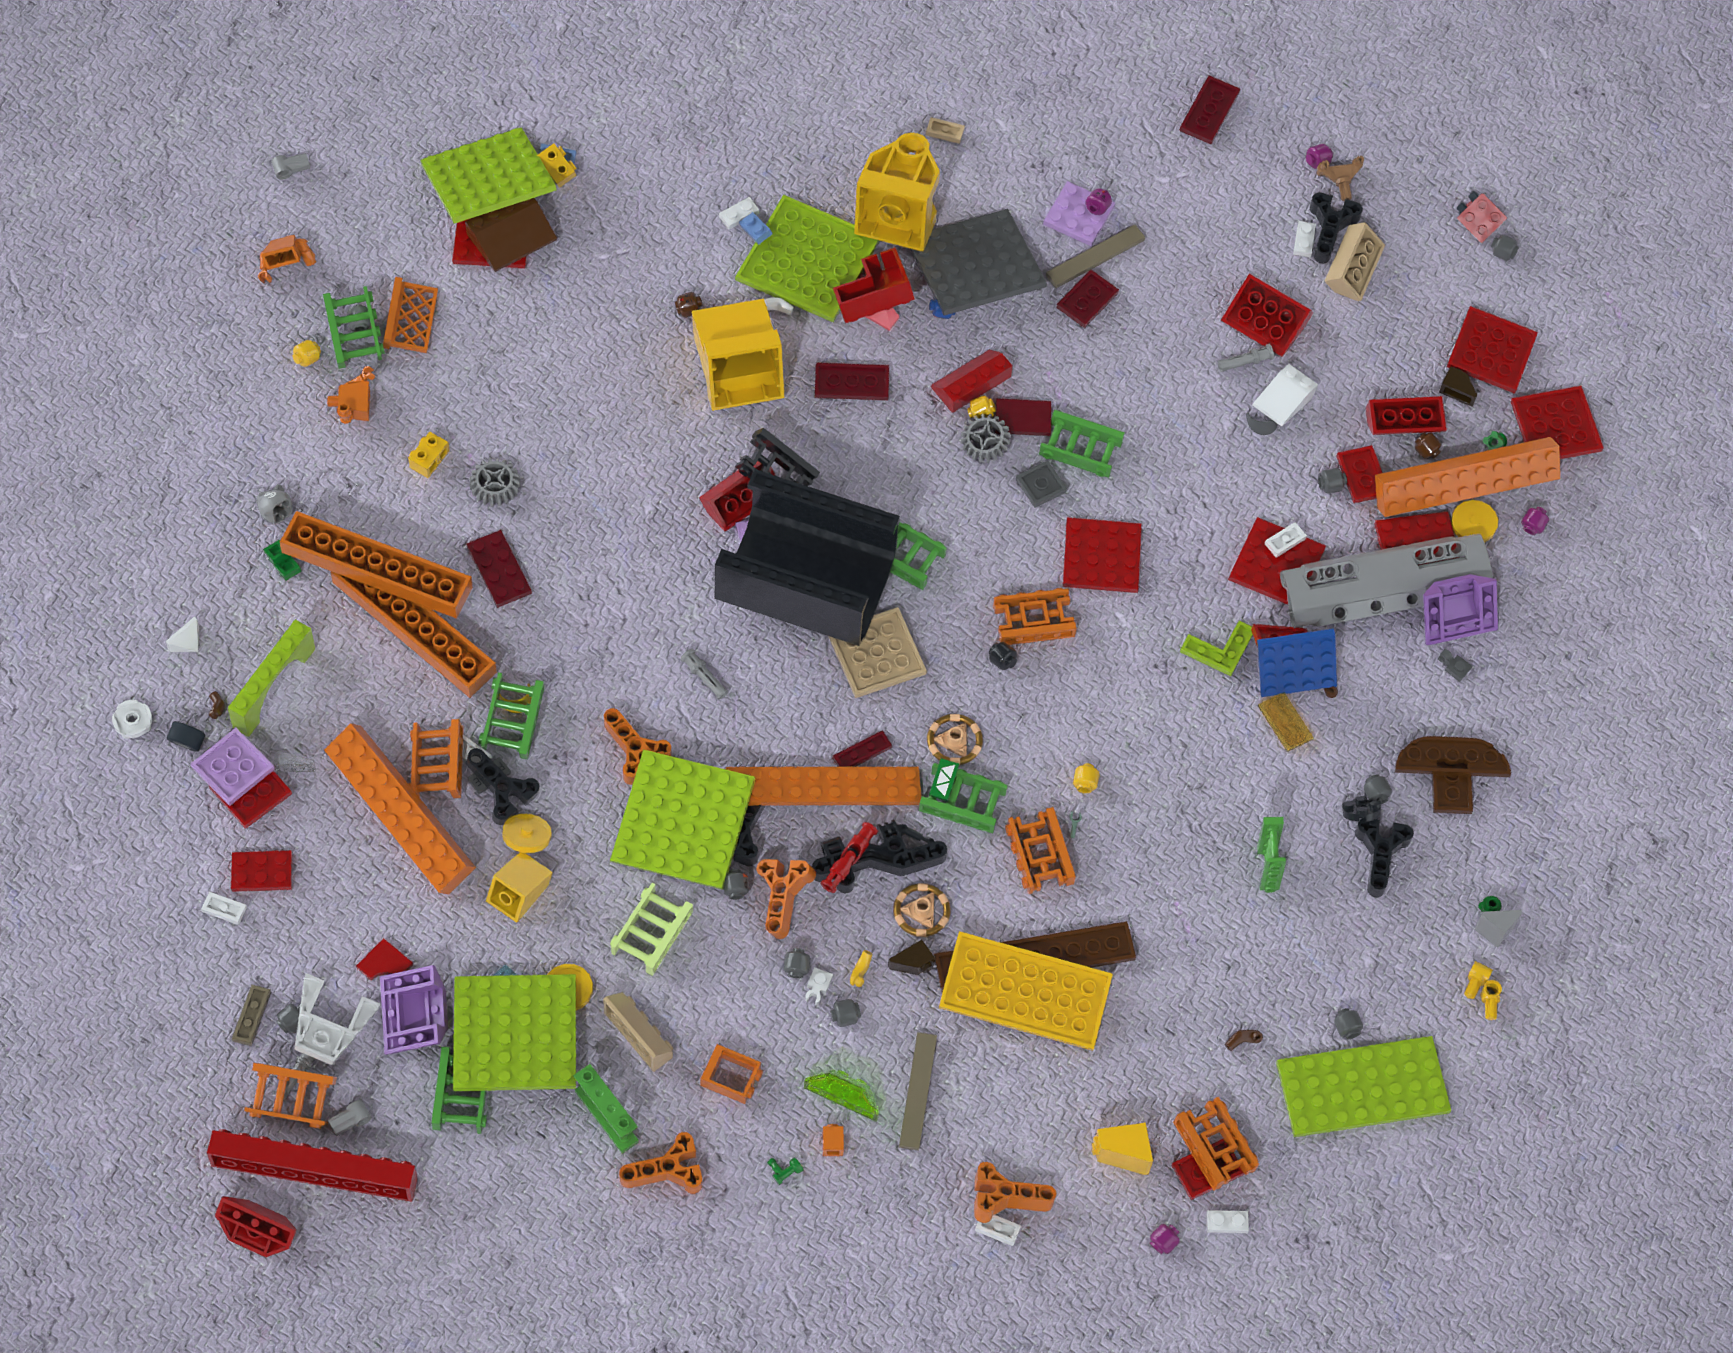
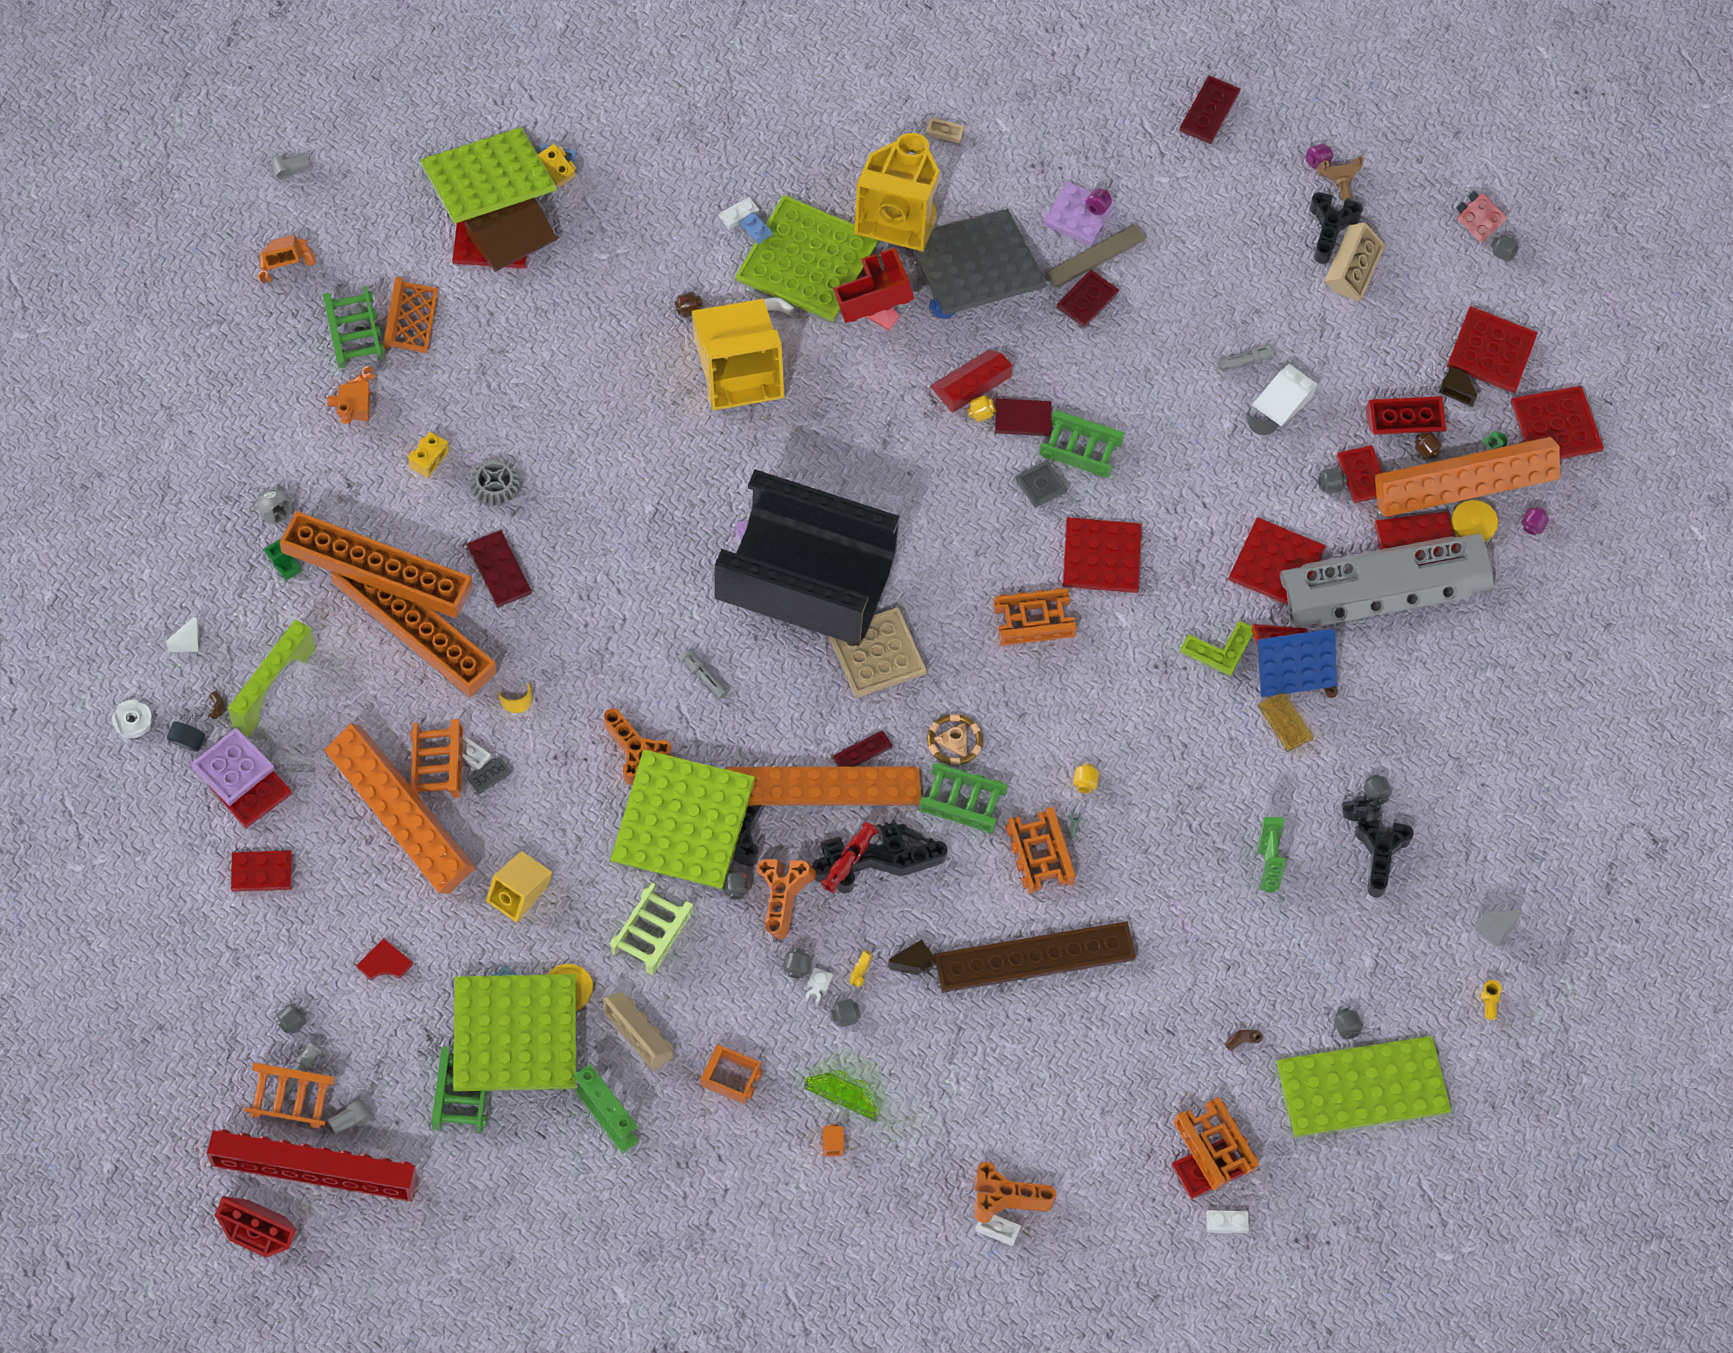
white plate [201,892,247,925] -> none
dark tan tile [232,985,271,1046] -> none
yellow head [292,340,321,367] -> none
white wing [294,973,380,1065] -> none
medium lavender slope [380,965,448,1055] -> none
black beam [466,748,540,825] -> none
bright green fence [479,672,545,760] -> none
yellow wheel [502,814,552,853] -> none
orange beam [619,1132,702,1194] -> none
red slope [699,461,776,532] -> none
black fence [735,428,820,486] -> none
green piece [767,1157,804,1185] -> none
dark red plate [815,362,889,401] -> none
bright green fence [890,522,947,590] -> none
light nougat piece [893,883,951,937] -> none
dark tan tile [899,1032,937,1151] -> none
green tile [929,758,959,801] -> none
yellow plate [938,931,1113,1051] -> none
light grey gear [961,413,1011,463] -> none
black head [989,642,1017,670] -> none
yellow slope [1091,1123,1153,1175] -> none
magenta head [1149,1224,1180,1254] -> none
red slope [1221,273,1313,357] -> none
white plate [1265,522,1307,558] -> none
white plate [1293,221,1316,257] -> none
reddish brown plate [1395,736,1511,814] -> none
medium lavender slope [1423,574,1498,646] -> none
dark grey plate [1438,648,1473,682] -> none
yellow axle [1464,961,1493,999] -> none
green brick [1478,896,1502,913] -> none

